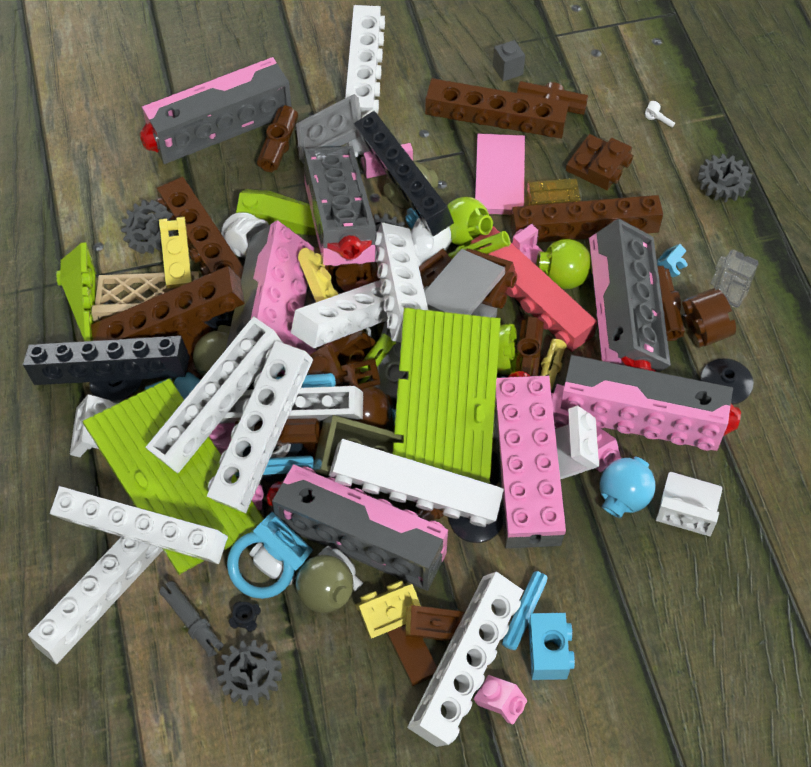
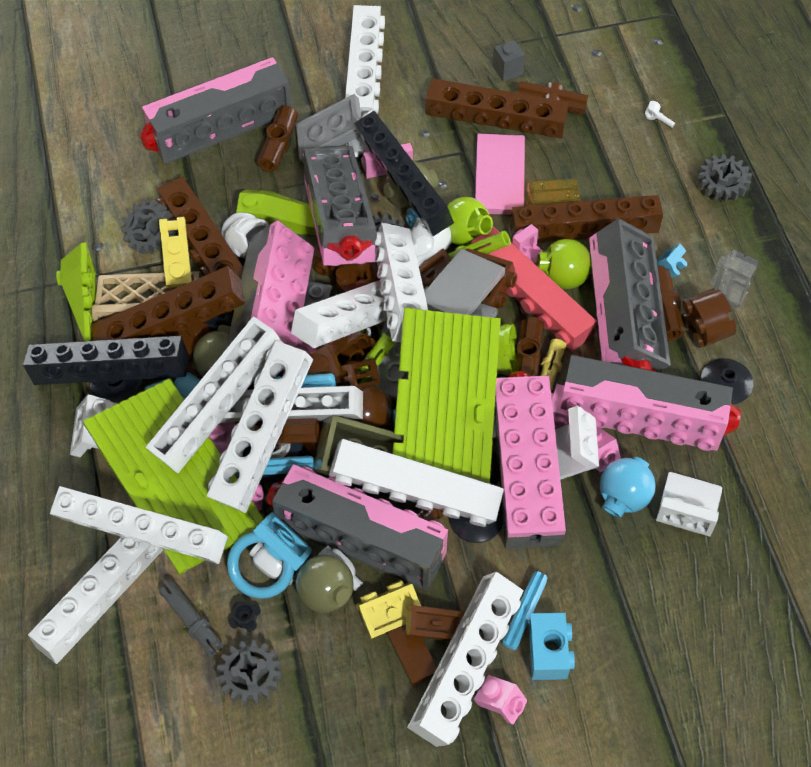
light yellow plate [298,248,339,302] -> none
reddish brown plate [566,134,634,191] -> none

